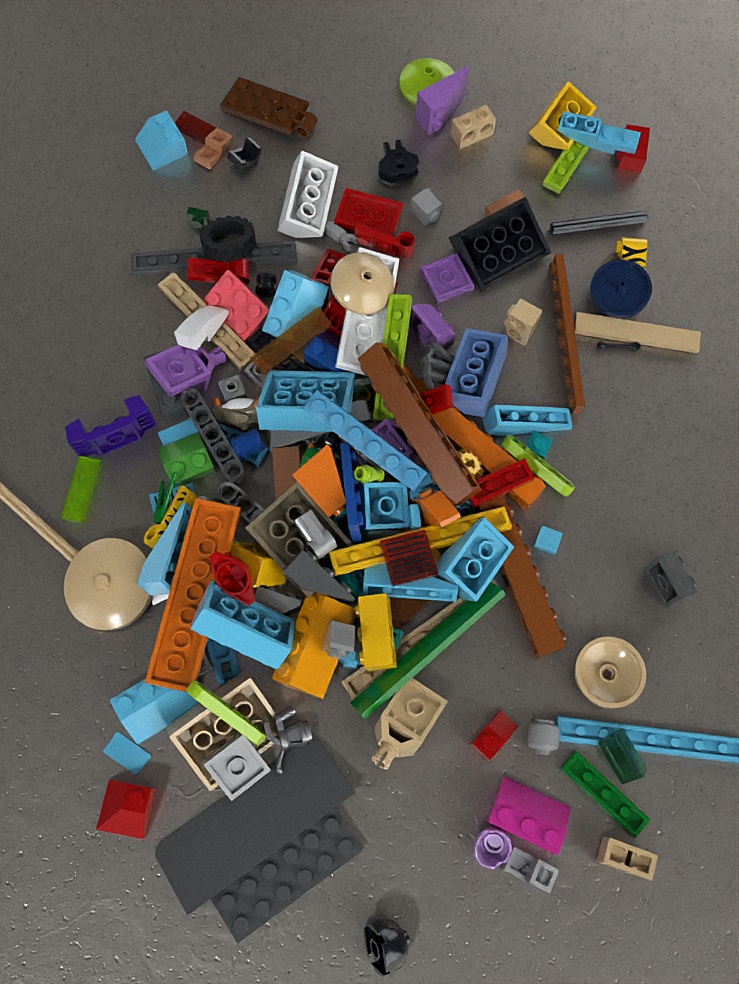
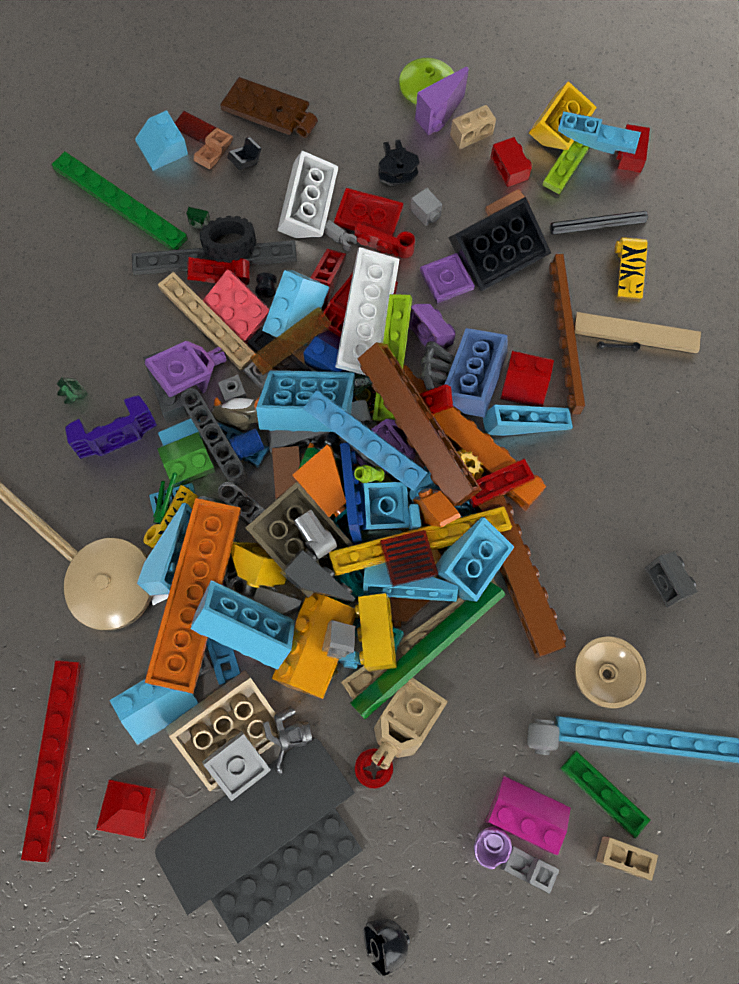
clear neon green plate [60,456,102,525] -> none
medium azure sticker [103,732,151,775] -> none
white slope [174,305,229,350] -> none
lime beam [186,680,267,745] -> none
red hat [209,551,255,606] -> none
tan dish [331,253,394,315] -> none
red slope [469,710,518,762] -> none
lime beam [501,434,575,497] -> none
tan brick [503,298,543,346] -> none
teal plate [526,431,553,460] -> none
medium azure tile [534,525,563,555] -> none
dark blue piece [590,260,652,319] -> none
clear green slope [598,728,647,784] -> none
none -> red plate [21,660,81,862]
none -> green plate [51,151,188,250]
none -> clear green tile [57,377,88,404]
none -> red gear [355,748,393,789]
none -> red brick [490,137,532,187]
none -> red slope [500,351,554,407]

